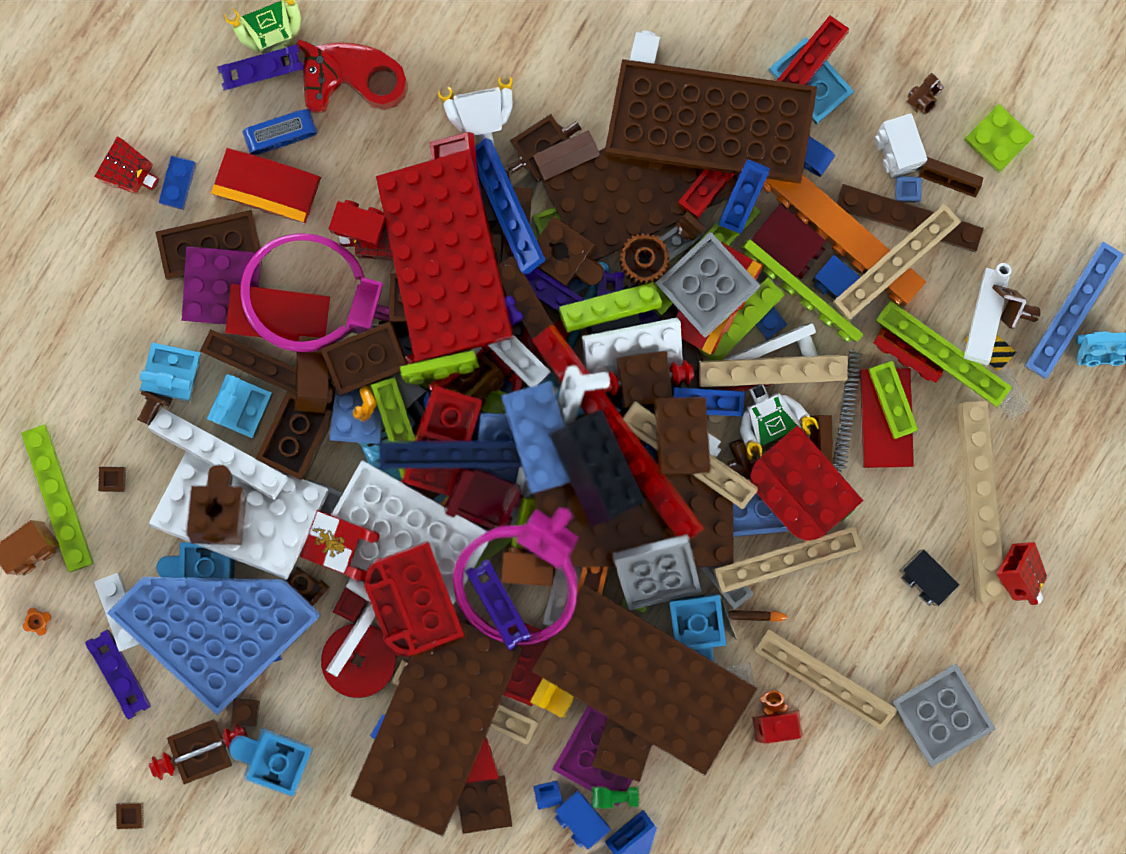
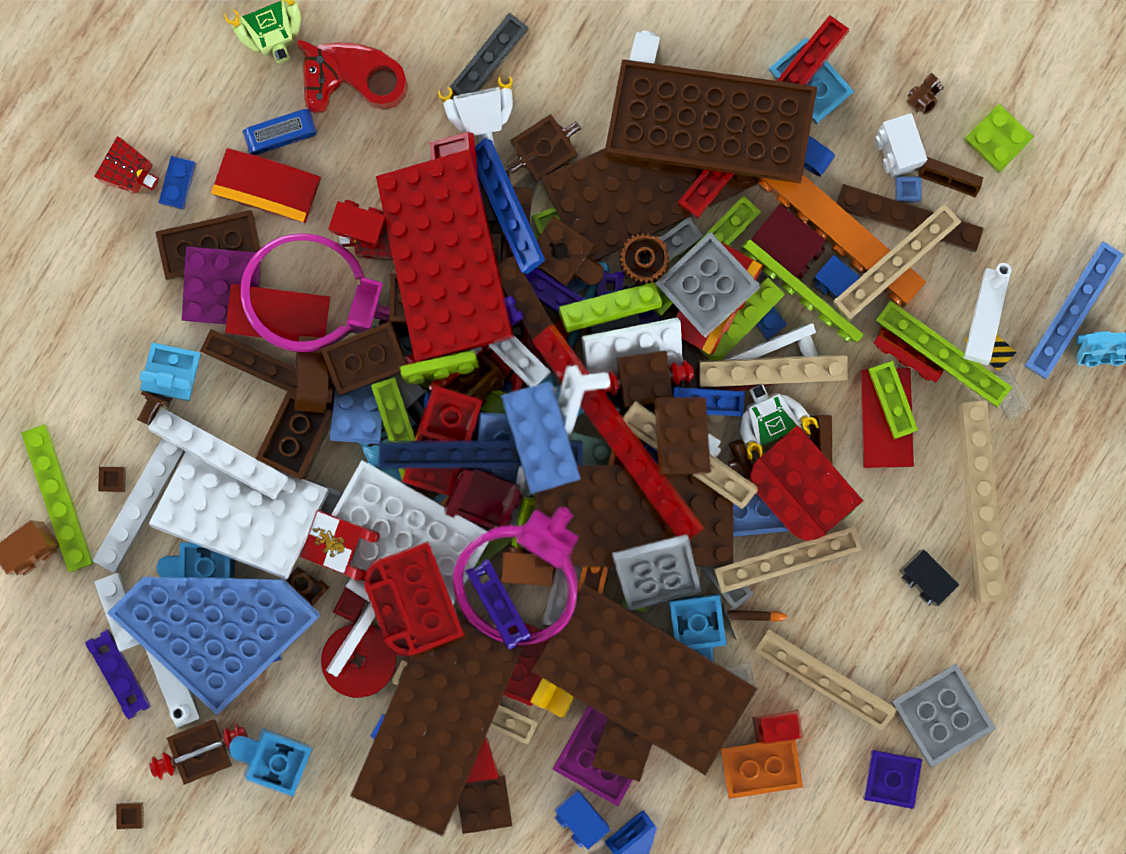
orange plate [23,608,51,636] -> none
reddish brown brick [186,464,246,545] -> none
medium azure plate [207,374,273,439] -> none
dark purple plate [217,45,304,91] -> none
reddish brown plate [231,698,260,726] -> none
light orange arm [353,386,377,422] -> none
reddish brown piece [533,130,600,181] -> none
blue plate [533,780,563,810] -> none
black brick [548,409,645,527] -> none
green leg [592,786,639,809] -> none
reddish brown plate [676,211,706,240] -> none
blue plate [718,159,770,234] -> none
orange plate [760,690,788,716] -> none
light grey piece [833,349,863,472] -> none
reddish brown bracket [992,285,1041,329] -> none
red torso [997,542,1047,605] -> none
none -> white plate [93,438,185,573]
none -> white piece [145,649,201,728]
none -> dark grey tile [450,13,529,95]
none -> orange plate [721,739,803,799]
none -> dark purple tile [863,750,922,809]

